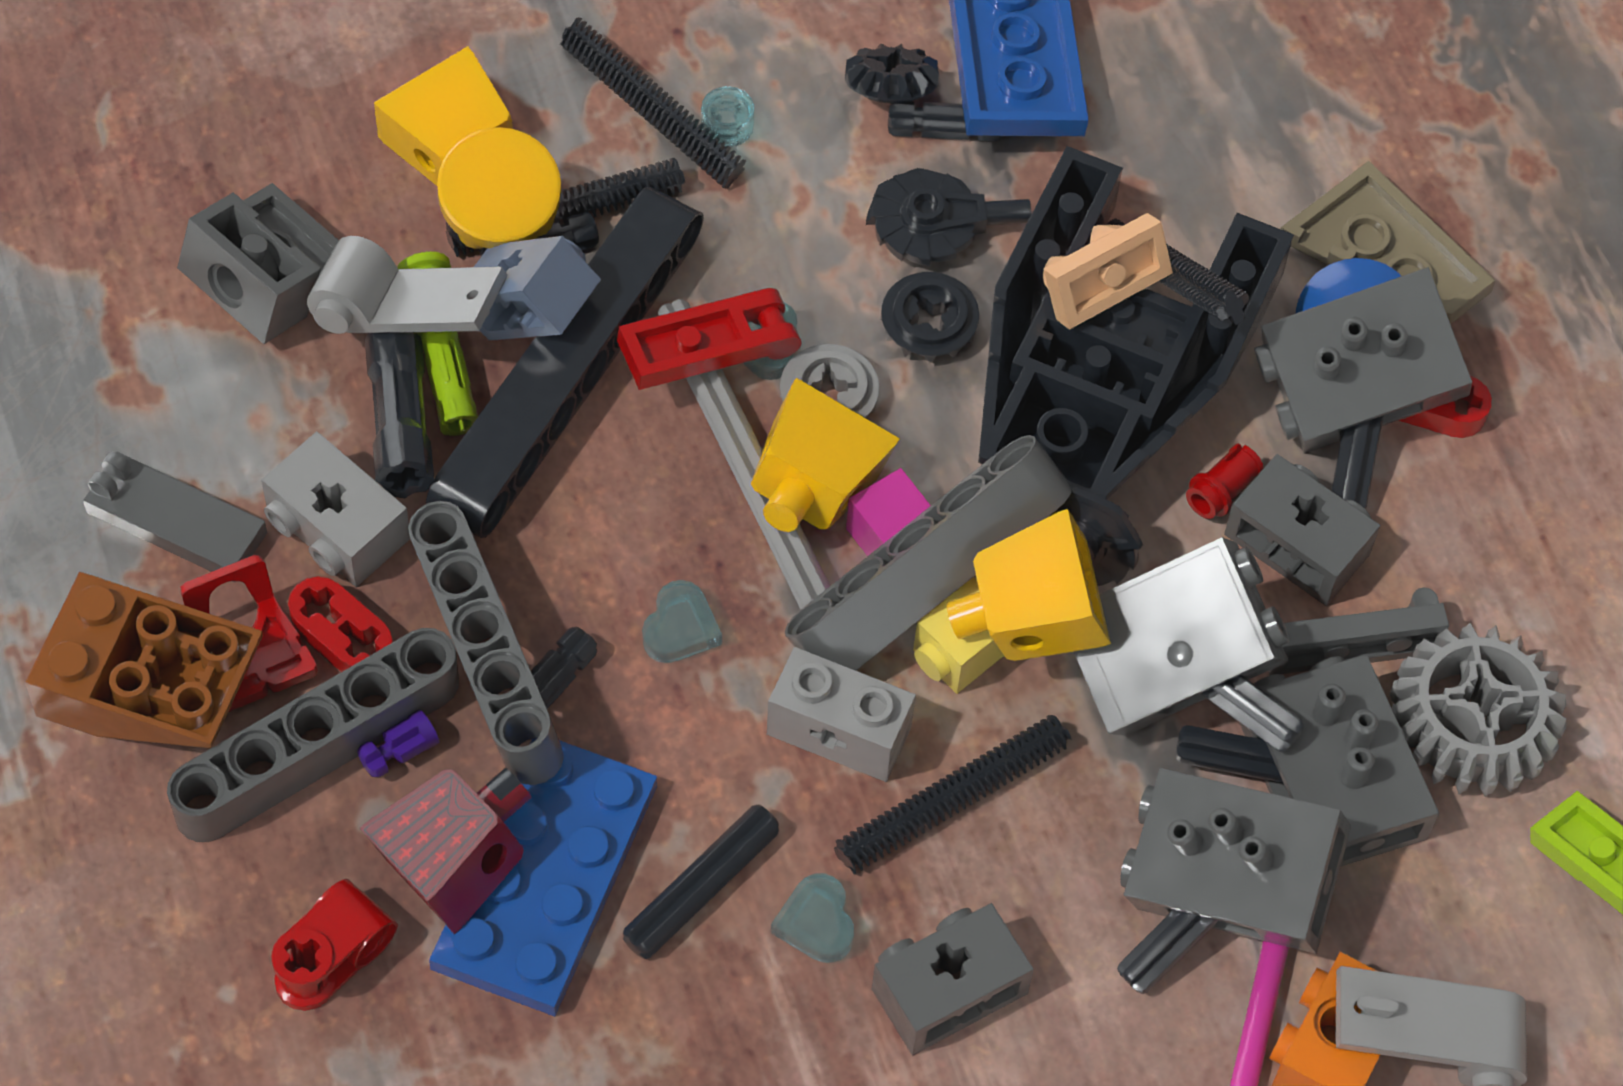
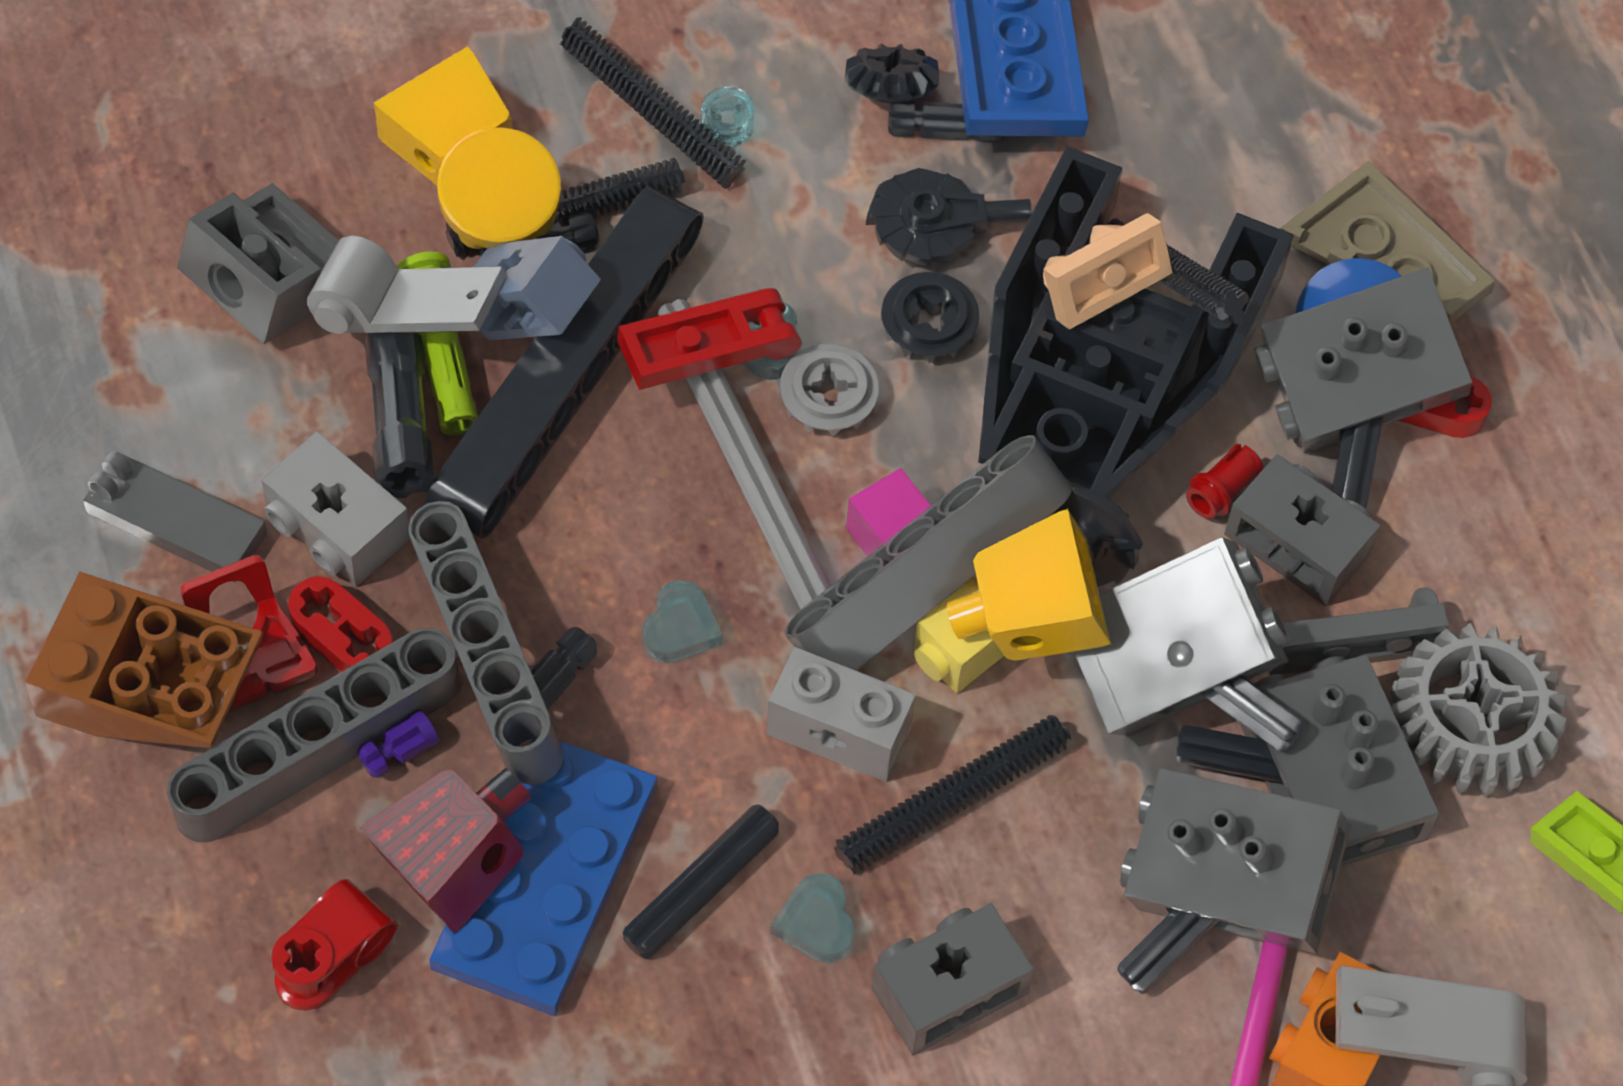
yellow torso [751,378,900,532] -> none

